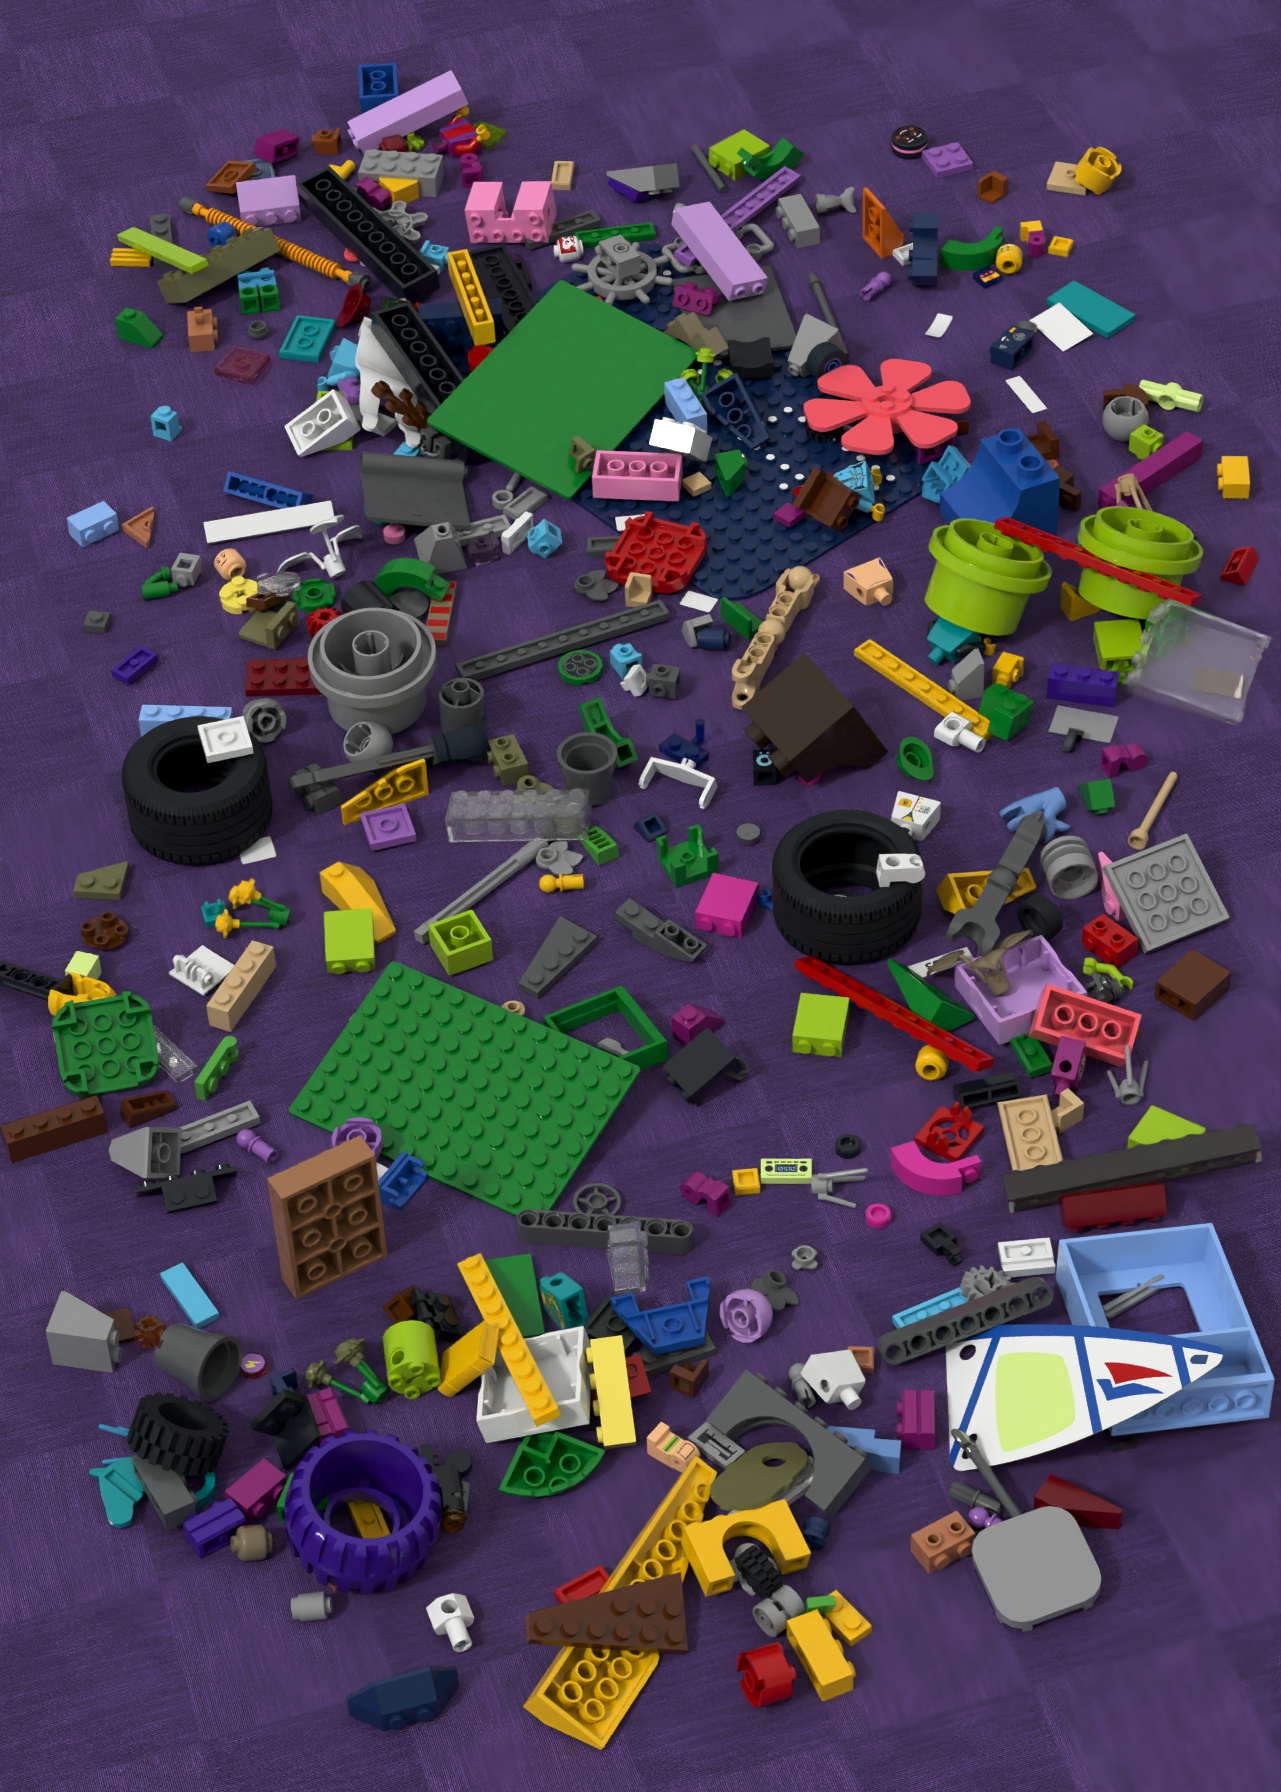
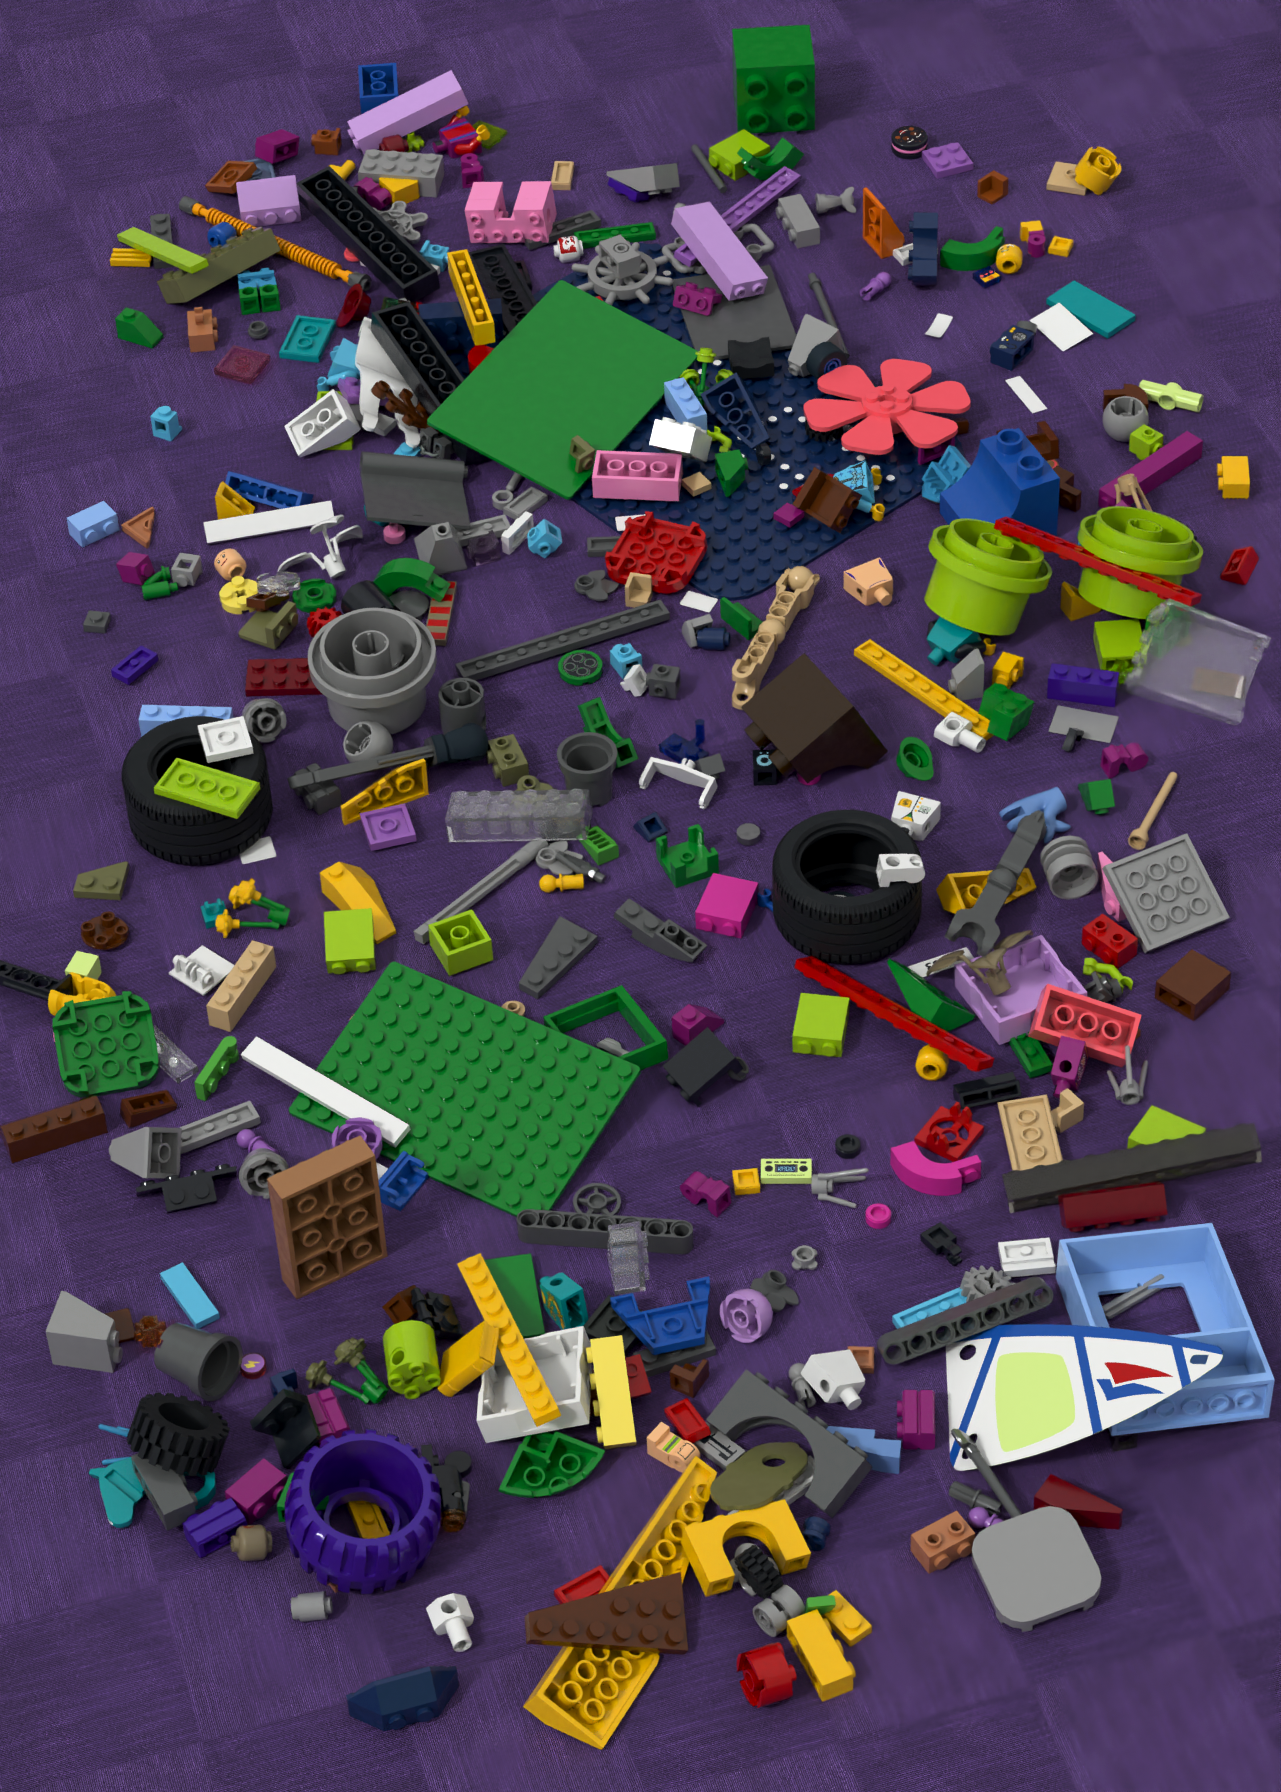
dark tan arch [663,312,729,357] -> none
black tyre [1017,894,1063,941] -> none
none -> magenta brick [116,552,155,585]
none -> lime tile [154,758,260,819]
none -> yellow slope [215,481,255,520]
none -> light grey cone [239,1148,289,1199]
none -> white tile [241,1037,411,1148]
none -> dark grey piece [555,851,606,884]
none -> red tile [664,1398,711,1443]
none -> dark grey plate [694,753,725,779]
none -> lime arm [707,426,732,453]
none -> green piece [732,25,815,133]
none -> black tile [756,443,771,465]

